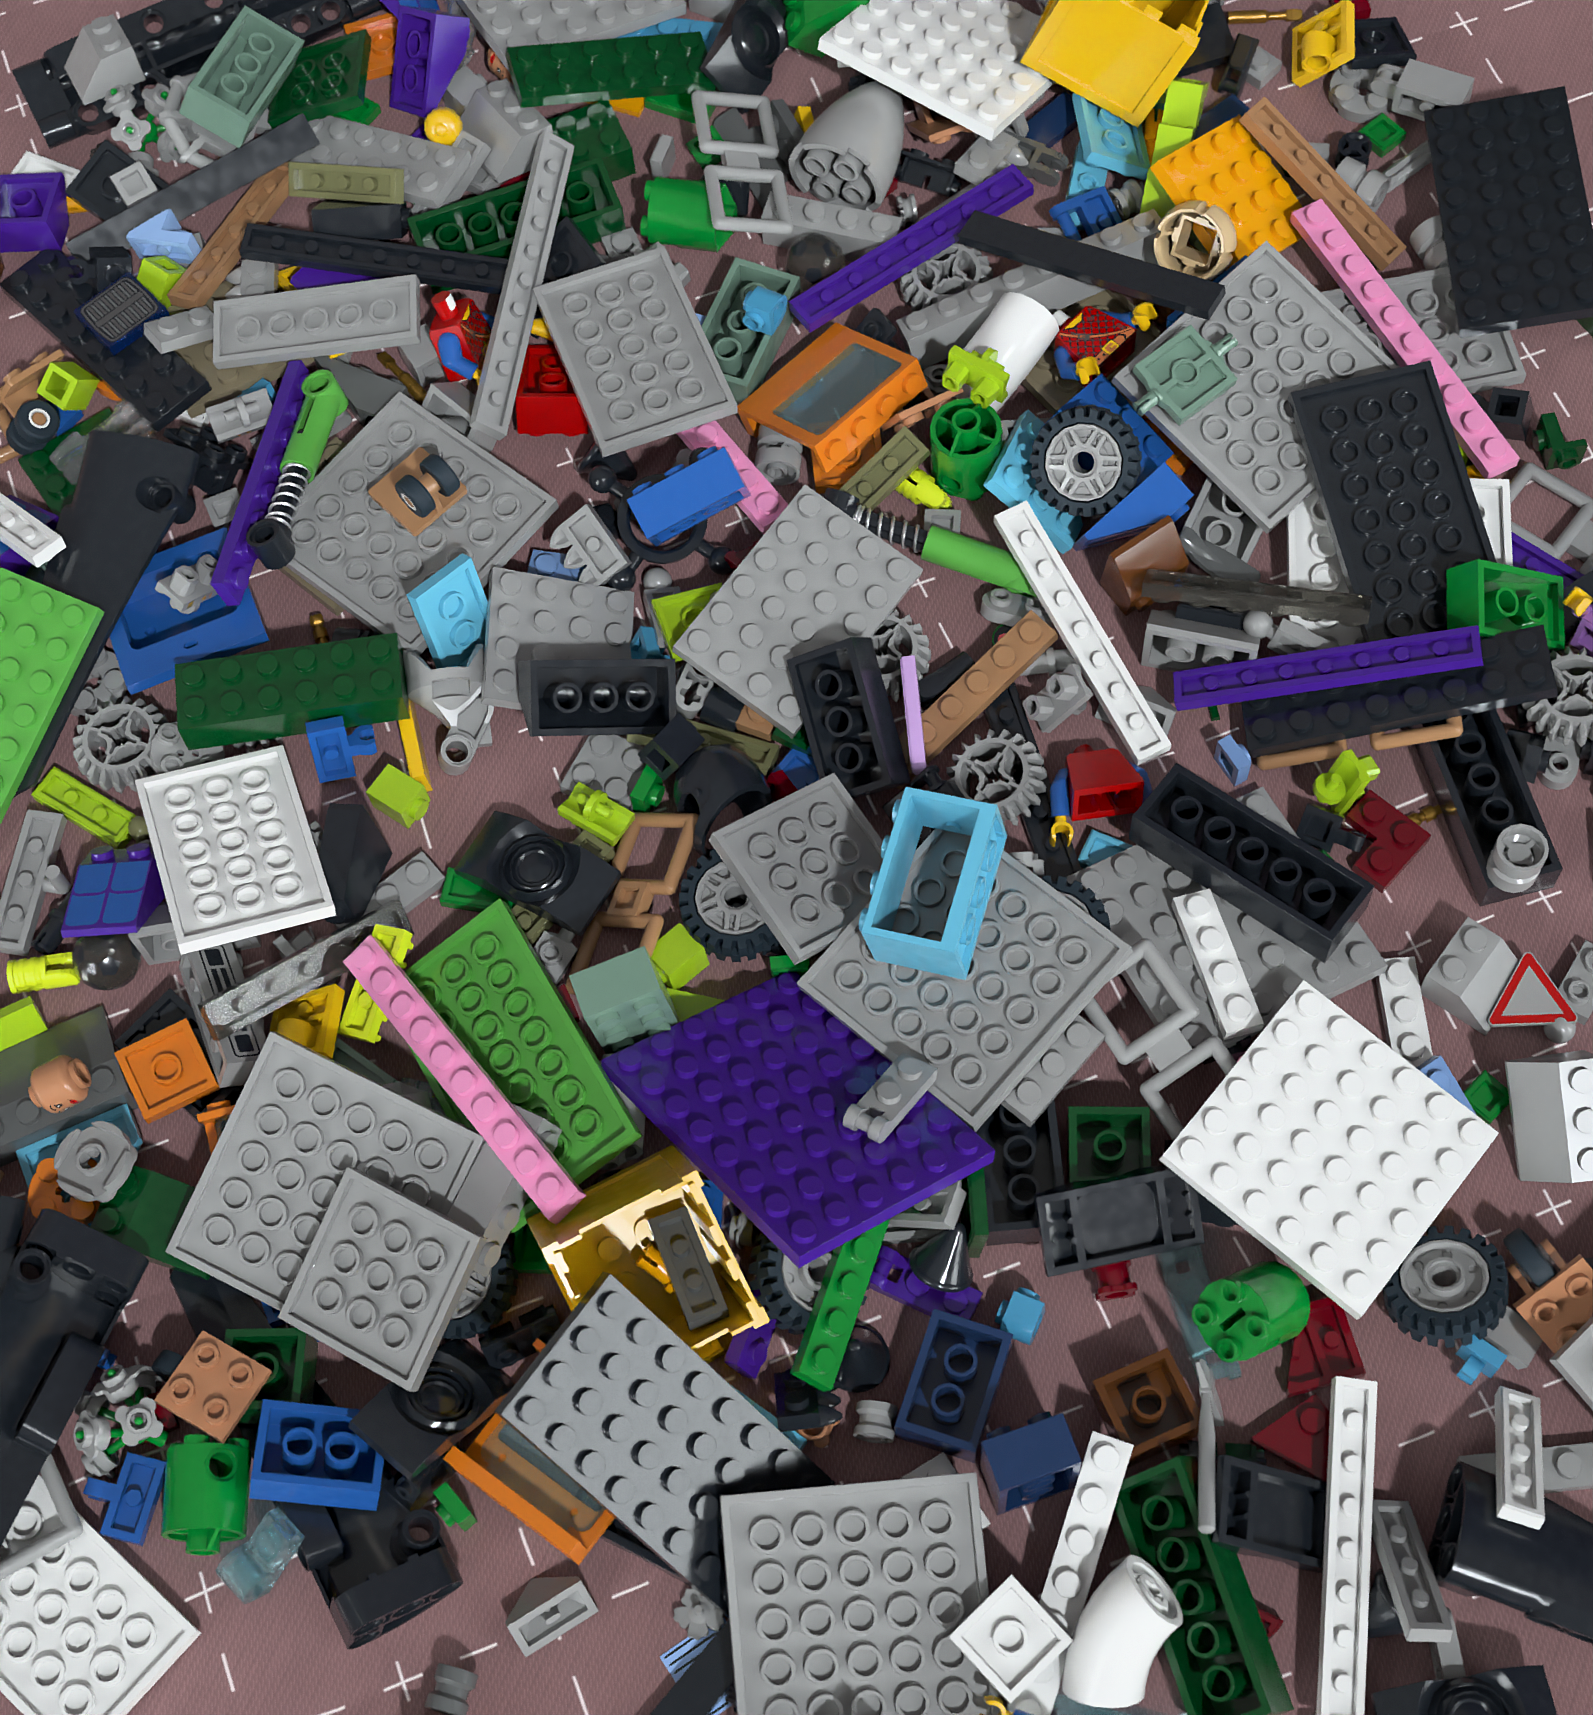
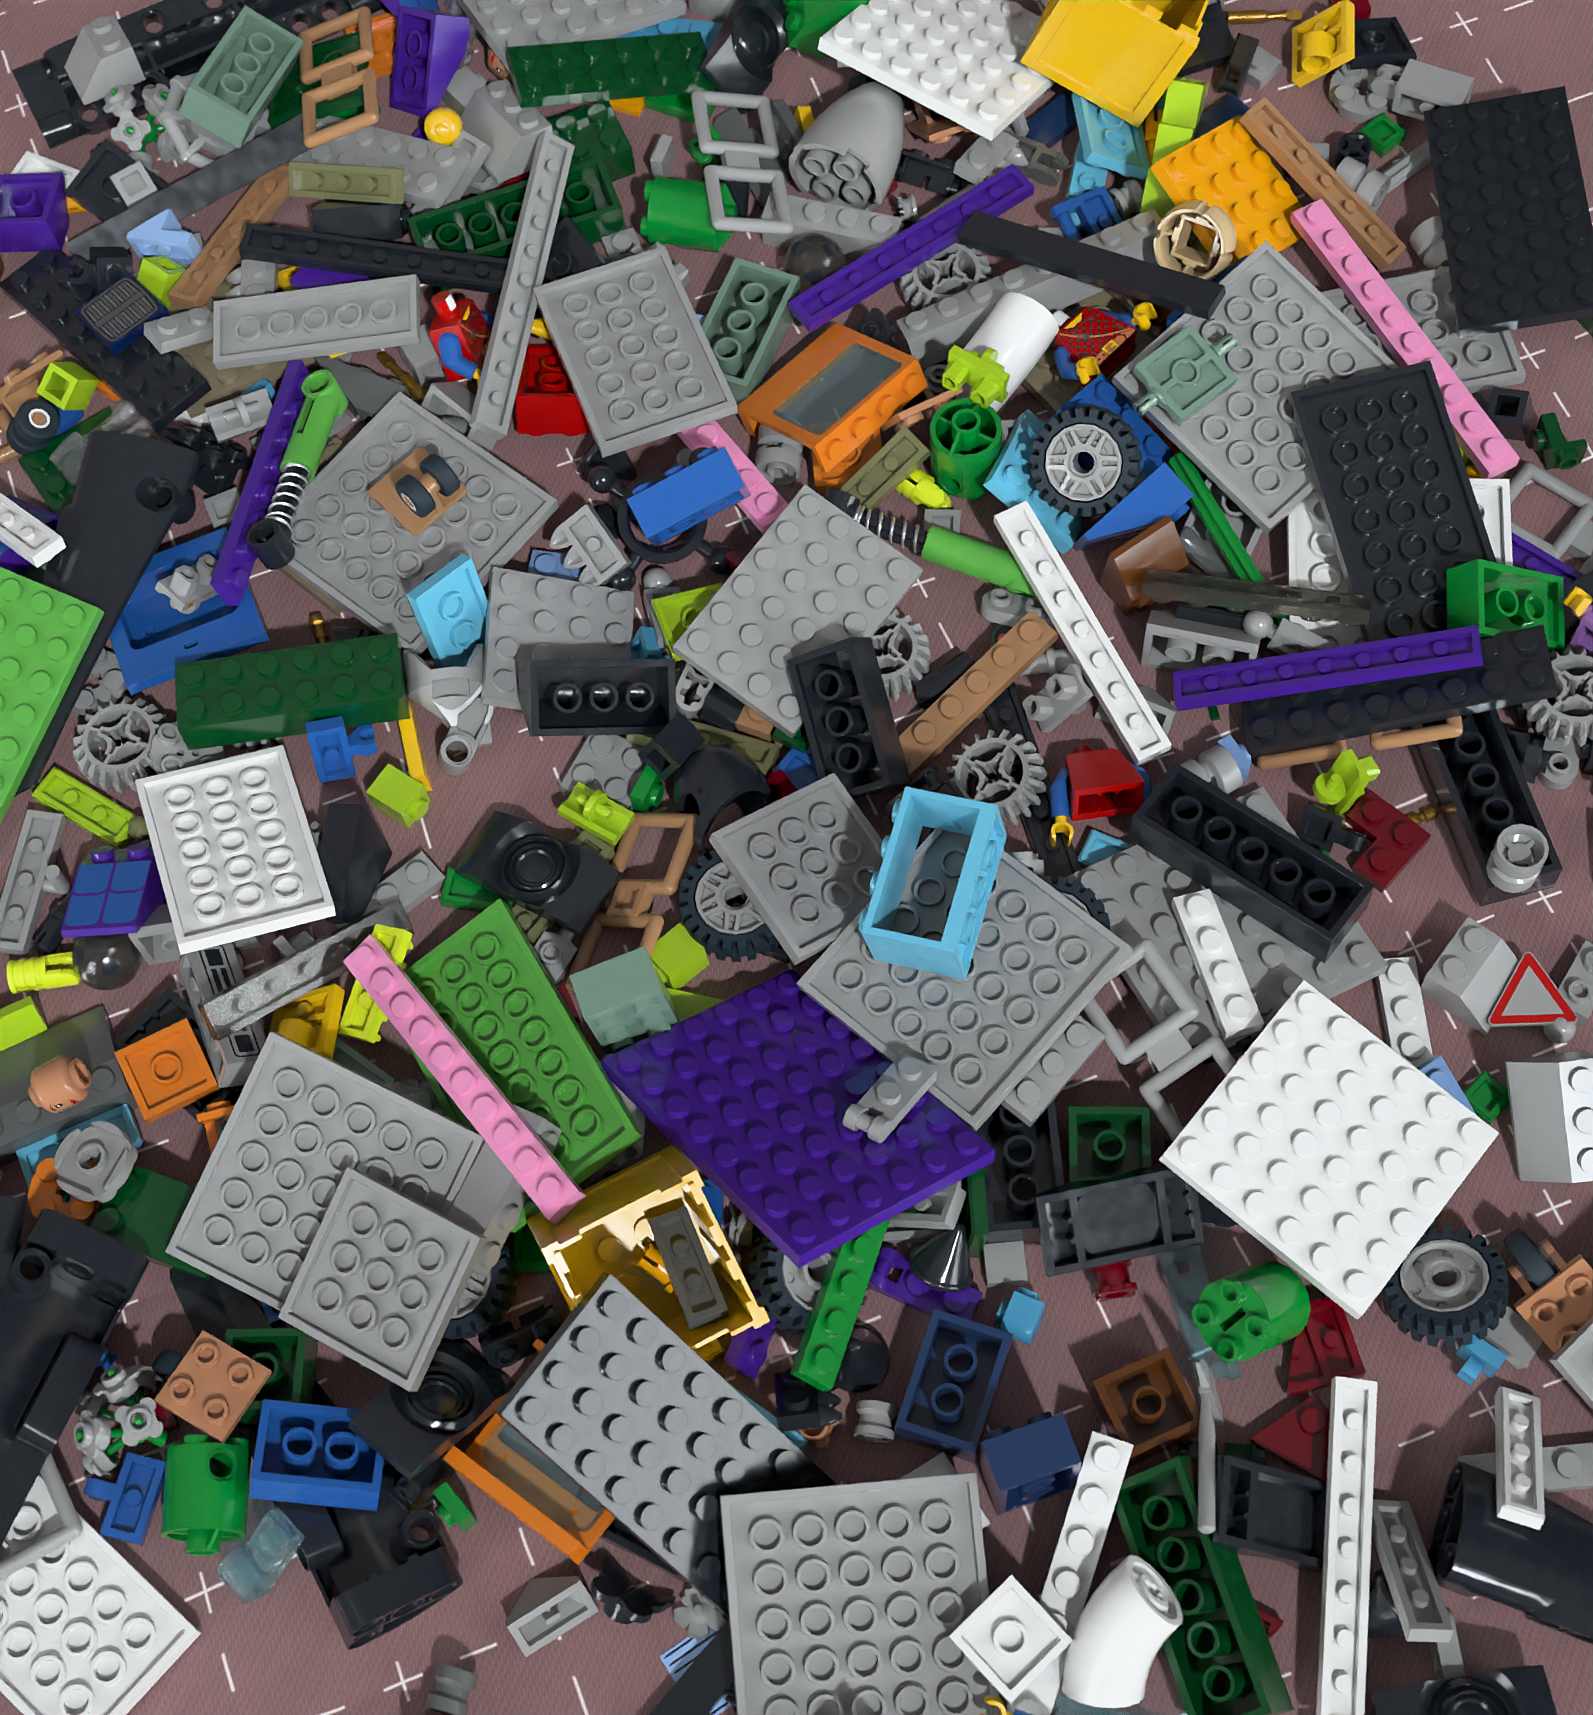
dark azure plate [742,286,787,336] -> none
green tile [770,955,810,978] -> none
lavender tile [900,655,927,775] -> none
none -> medium nougat bar [299,6,379,149]
none -> black animal [590,1555,676,1624]
none -> light grey tile [983,1241,1028,1287]
none -> green axle [1168,452,1288,625]
none -> light grey wheel [1181,744,1243,794]

